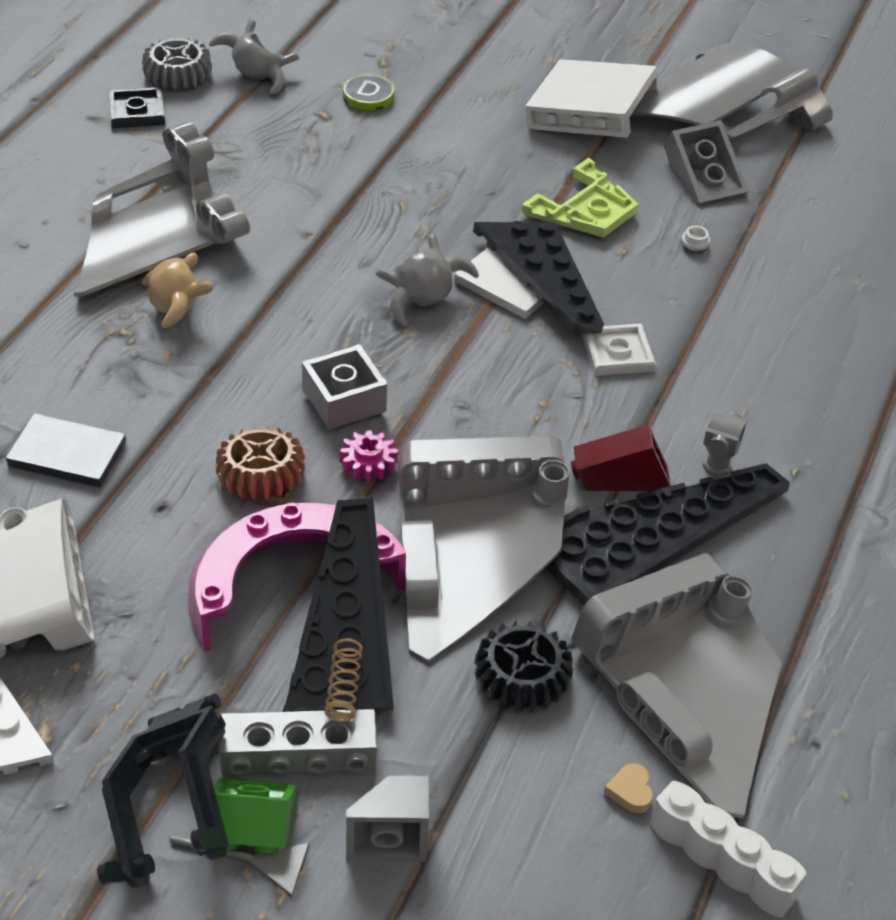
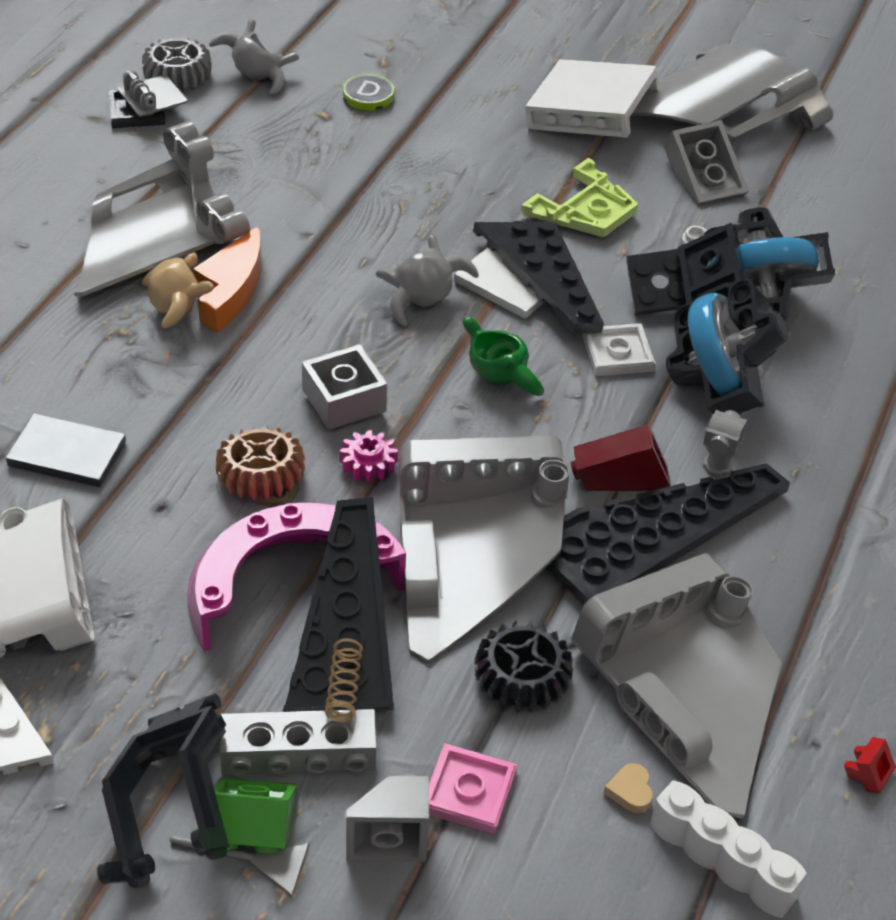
none -> light grey hinge [117,71,188,117]
none -> slope [193,227,261,332]
none -> bright pink tile [429,743,518,835]
none -> green piece [463,317,544,396]
none -> black piece [626,207,836,321]
none -> black piece [665,223,789,414]
none -> red tile [844,737,896,793]

